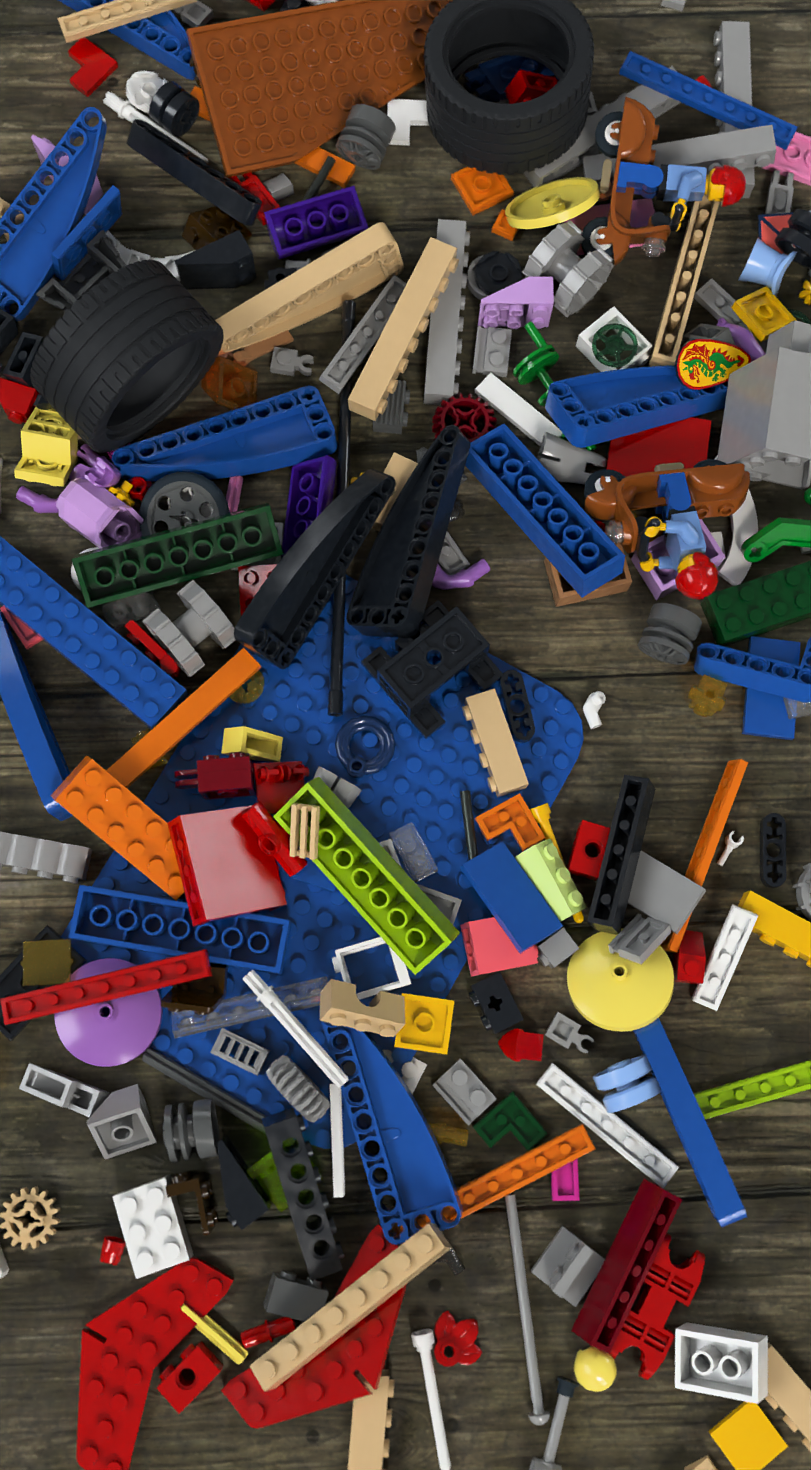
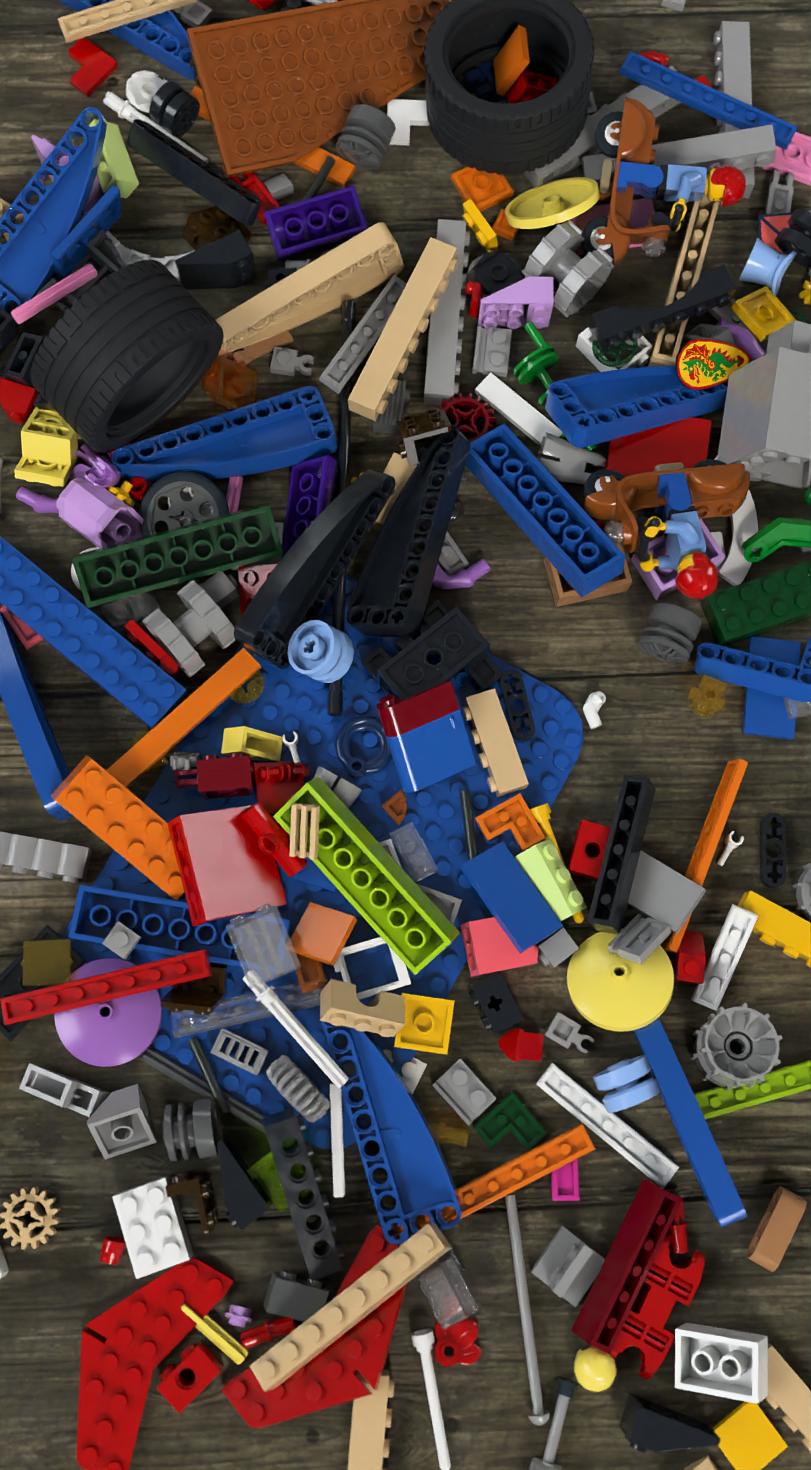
none -> bright pink axle [11,263,97,324]
none -> yellowish green brick [89,119,139,198]
none -> light grey plate [102,921,141,960]
none -> light grey plate [170,752,200,770]
none -> pearl dark grey bar [188,1037,231,1115]
none -> light grey brick [199,571,238,609]
none -> clear brick [225,903,302,989]
none -> lavender plate [225,1305,252,1327]
none -> white hand [282,731,301,765]
none -> orange tile [286,902,357,966]
none -> light blue wheel [287,620,354,683]
none -> dark orange tile [290,951,327,994]
none -> blue door [376,680,476,792]
none -> dark orange tile [382,789,407,826]
none -> dark brown bracket [395,409,452,466]
none -> clear brick [418,1257,479,1329]
none -> yellow plate [462,199,498,253]
none -> red arm [465,281,483,318]
none -> orange tile [493,25,530,96]
none -> black arch [588,265,736,351]
none -> black slope [619,1393,721,1453]
none -> red arm [638,51,669,68]
none -> red axle [669,1195,689,1253]
none -> light grey piece [690,1003,782,1092]
none -> medium nougat beam [746,1186,807,1272]

